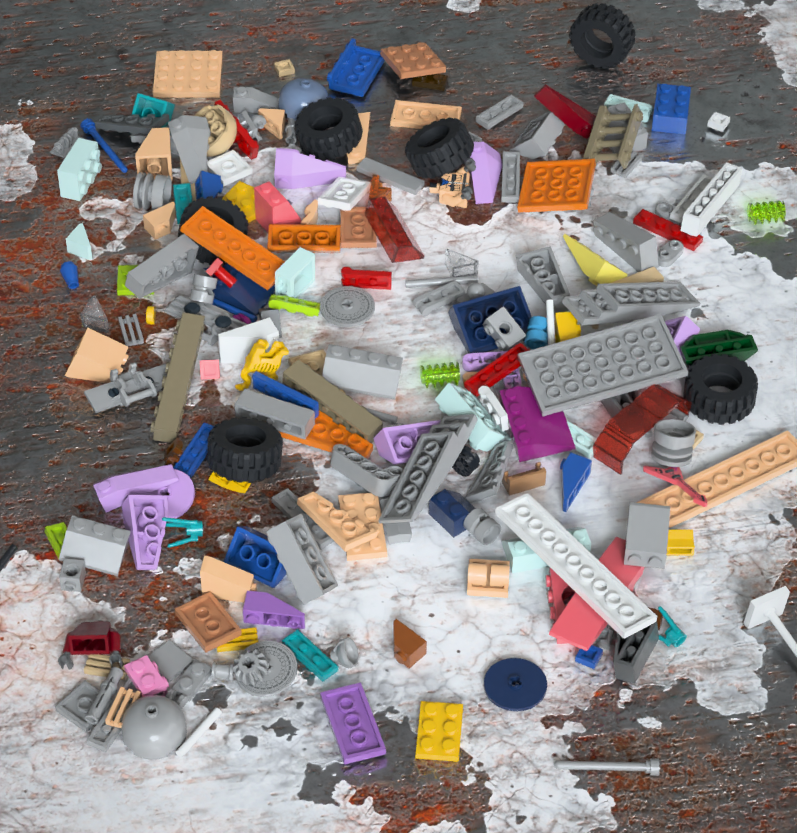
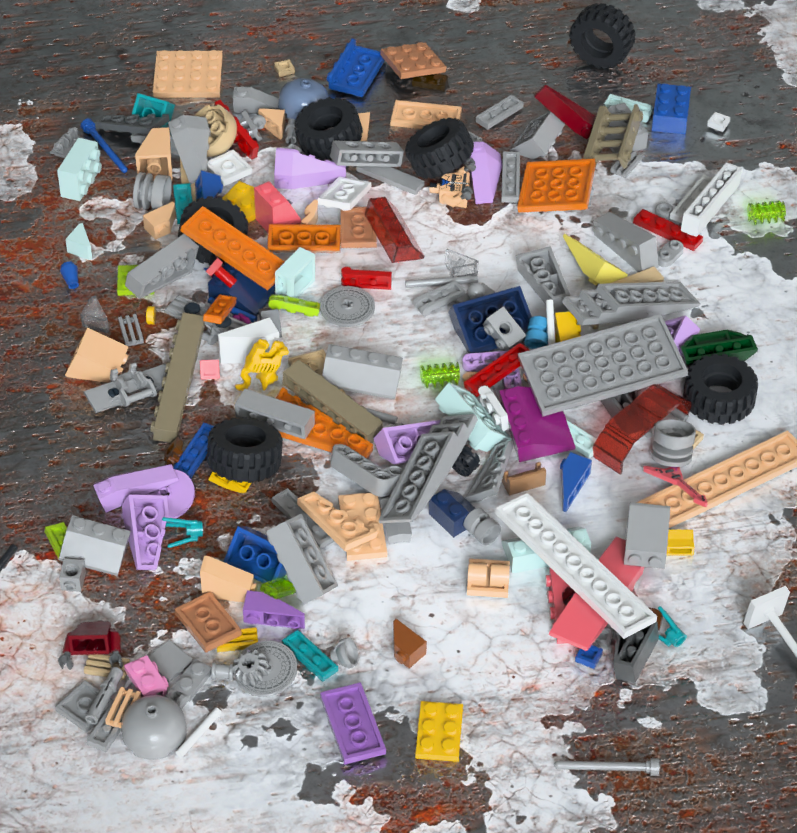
light grey wheel [189,274,218,304] -> none
blue tile [252,371,319,419] -> none
clear orange slope [369,175,392,209] -> none
dark blue piece [484,658,547,711] -> none
none -> orange tile [203,294,237,324]
none -> clear neon green tile [260,577,296,599]
none -> light grey brick [330,141,404,167]

